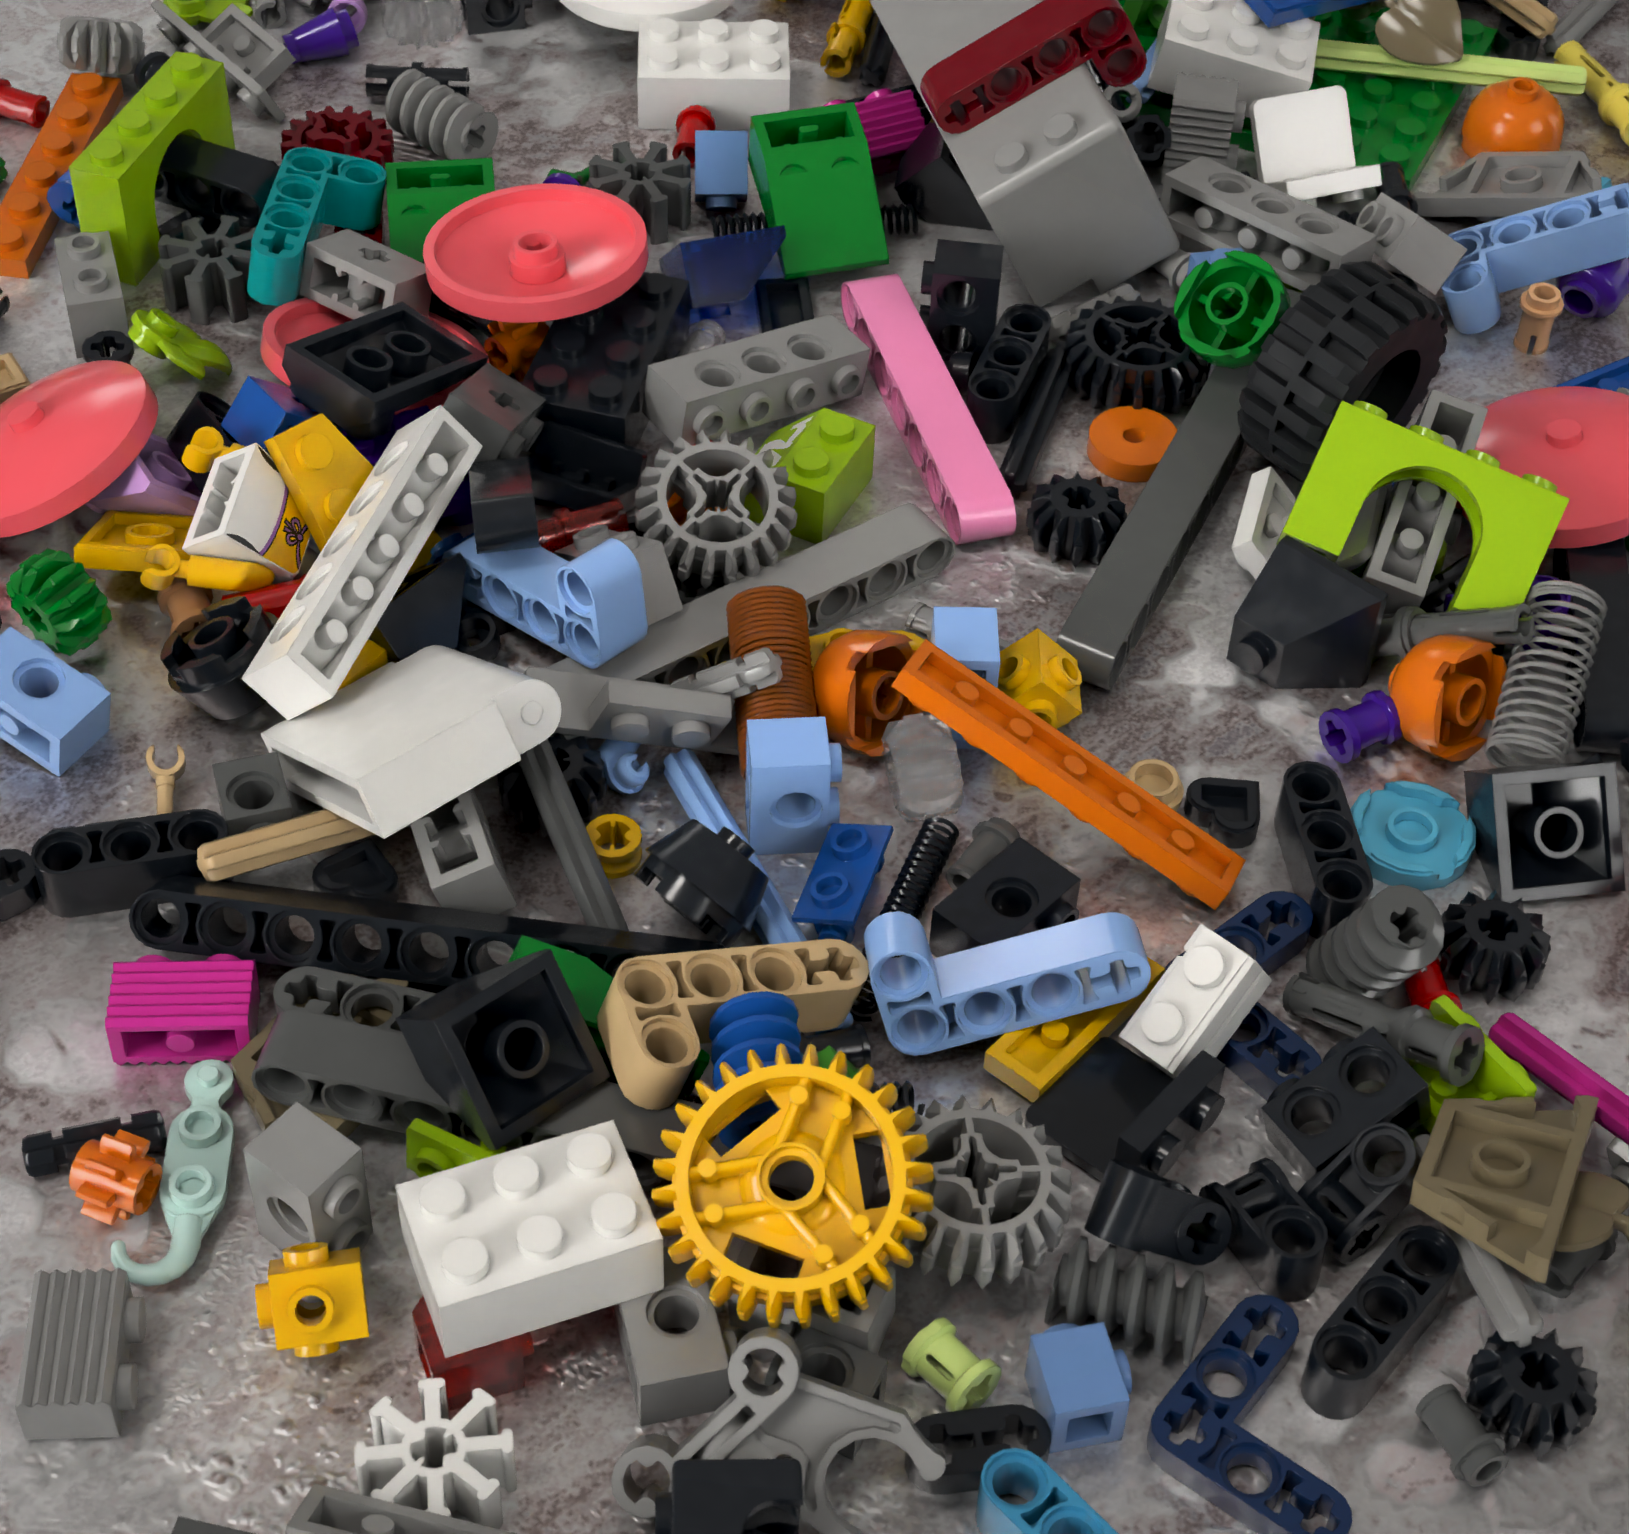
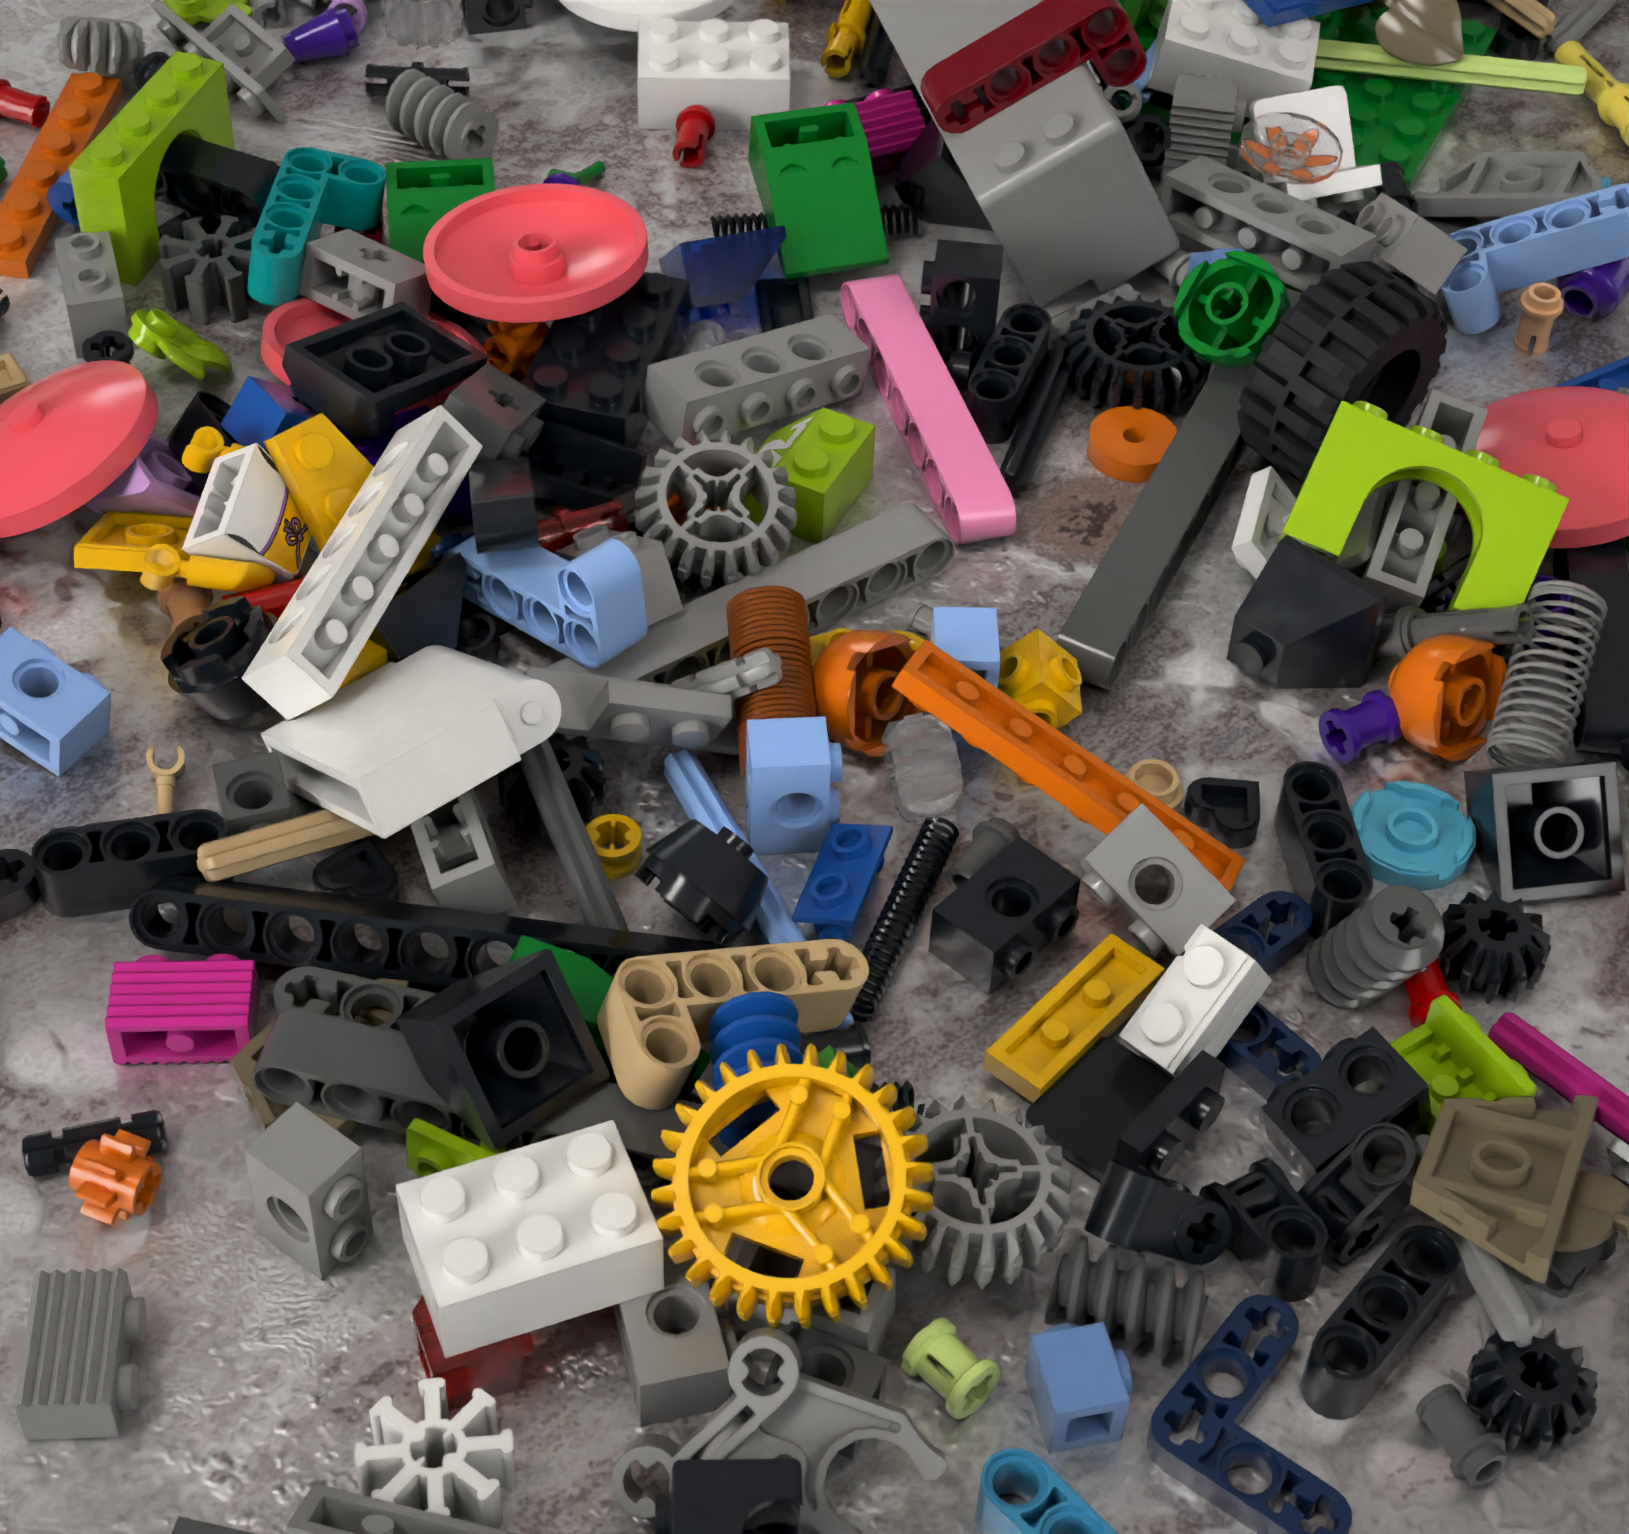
green gear [6,548,112,656] -> none
light aqua piece [111,1059,235,1286] -> none
yellow brick [255,1242,369,1357] -> none
dark red gear [280,106,394,169] -> none
dark grey gear [589,141,691,245] -> none
light blue arm [598,739,650,795] -> none
medium blue brick [695,130,748,211] -> none
light blue beam [864,911,1151,1056] -> none
black beam [905,1404,1051,1495] -> none
black gear [1026,472,1127,569] -> none
dark grey pin [1282,972,1485,1087] -> none
orange cylinder [1461,77,1565,158] -> none
none -> light grey brick [1078,803,1237,958]
none -> clear dish [1239,112,1343,184]

